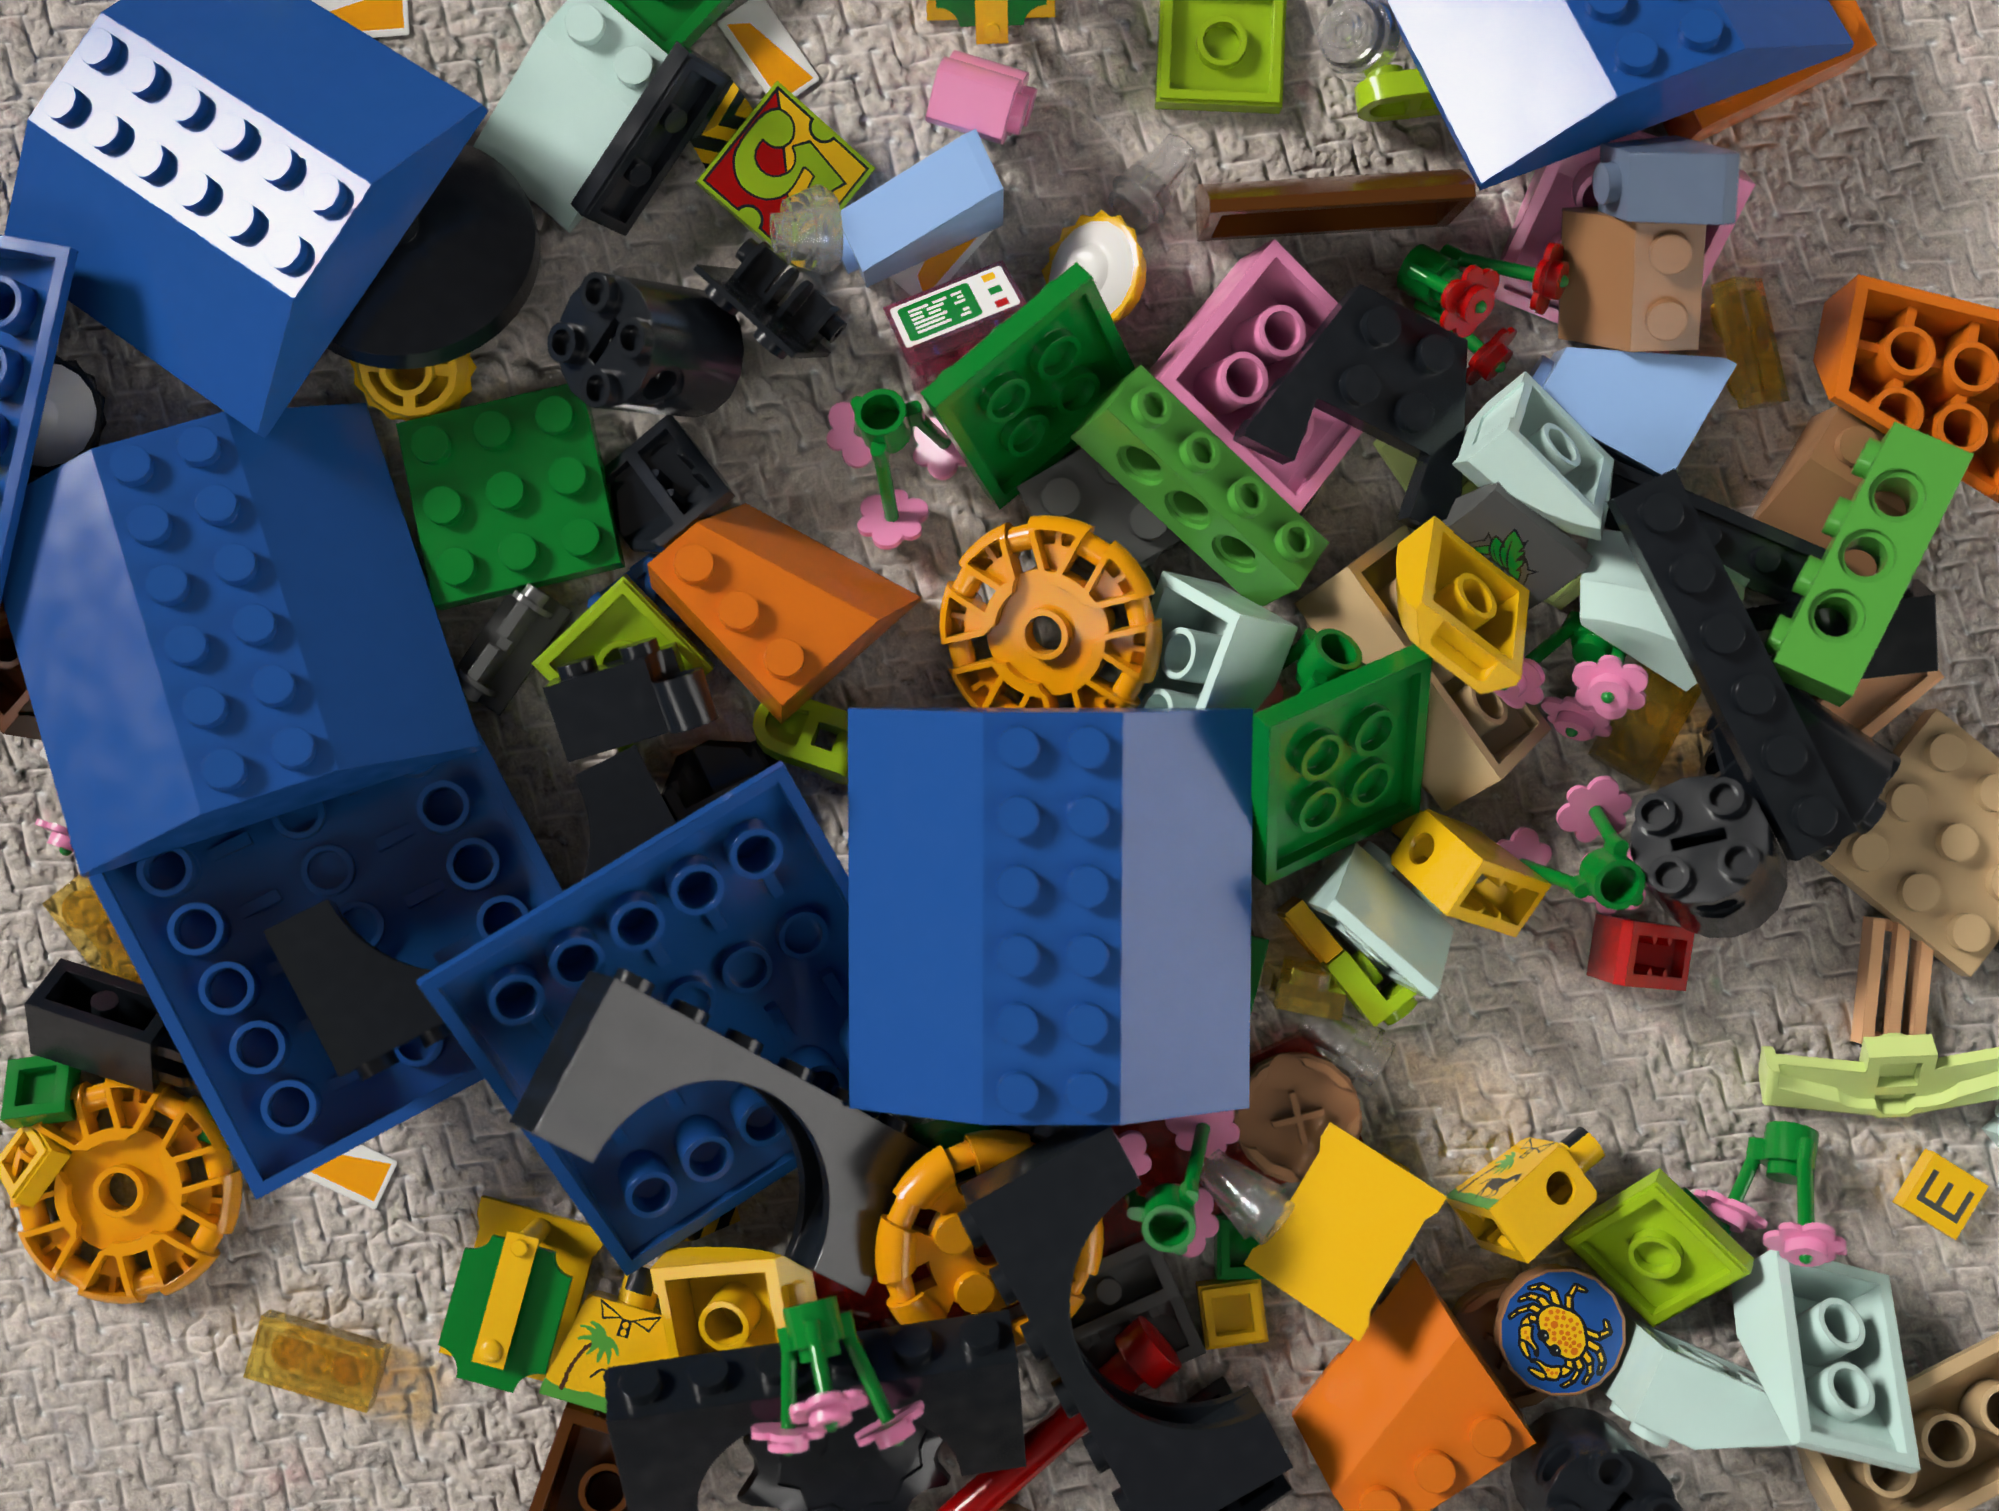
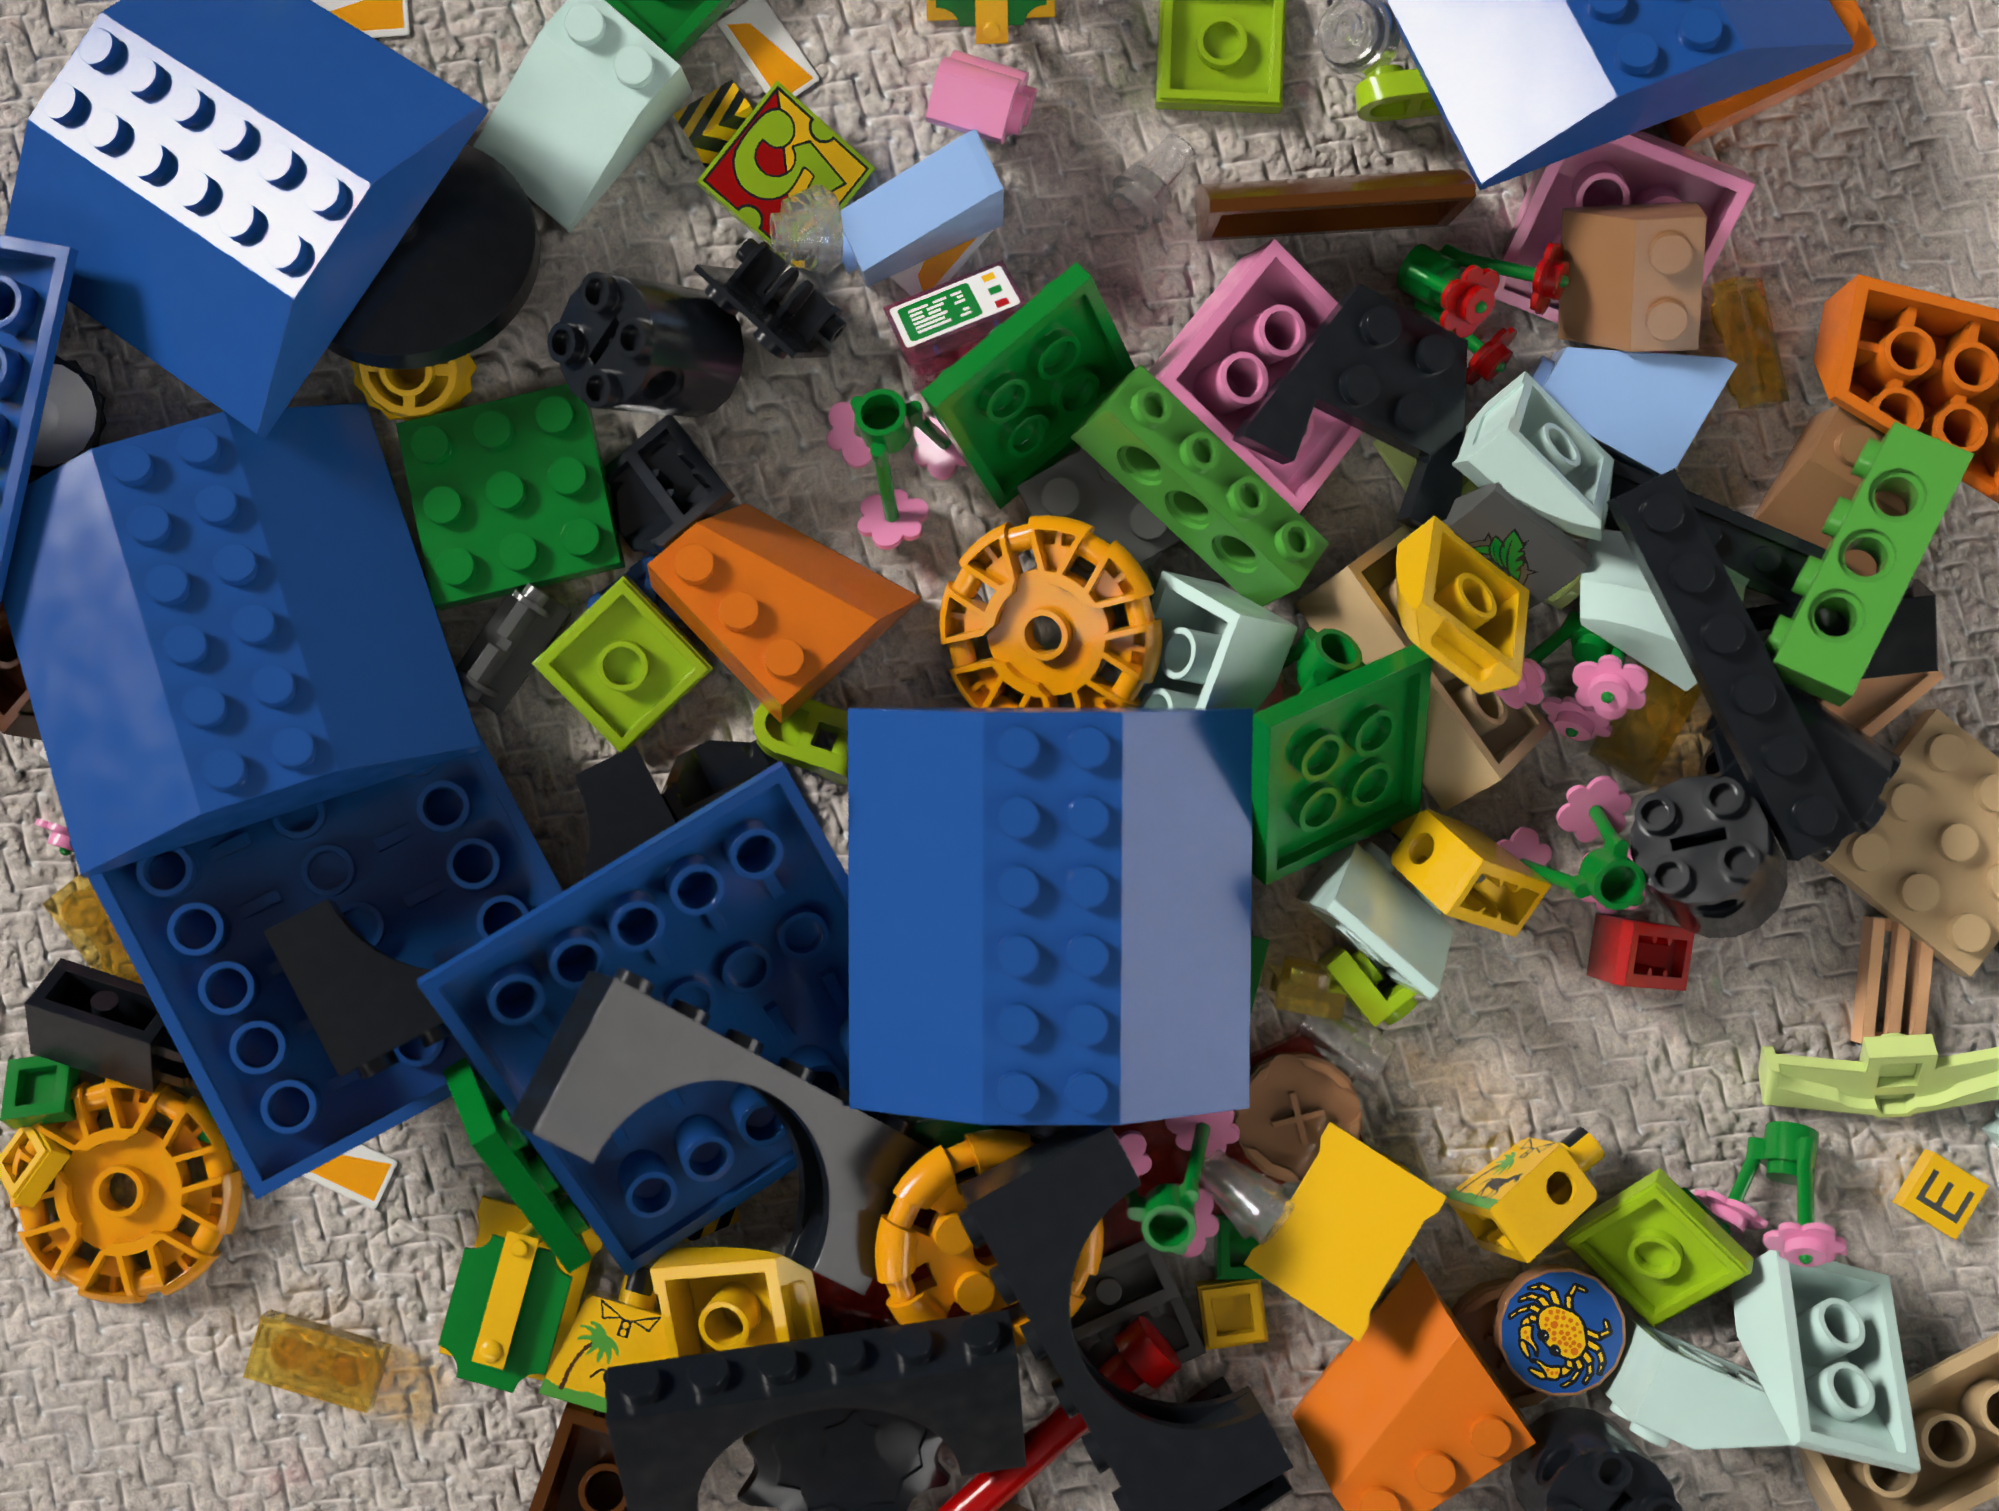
black hinge [543,637,719,763] -> none
black tile [570,41,731,236] -> none
plant [751,1296,925,1456] -> none
white piece [1041,210,1146,324] -> none
yellow tile [1276,896,1343,964] -> none
sand blue slope [1592,135,1740,225] -> none
none -> green plate [442,1056,592,1273]

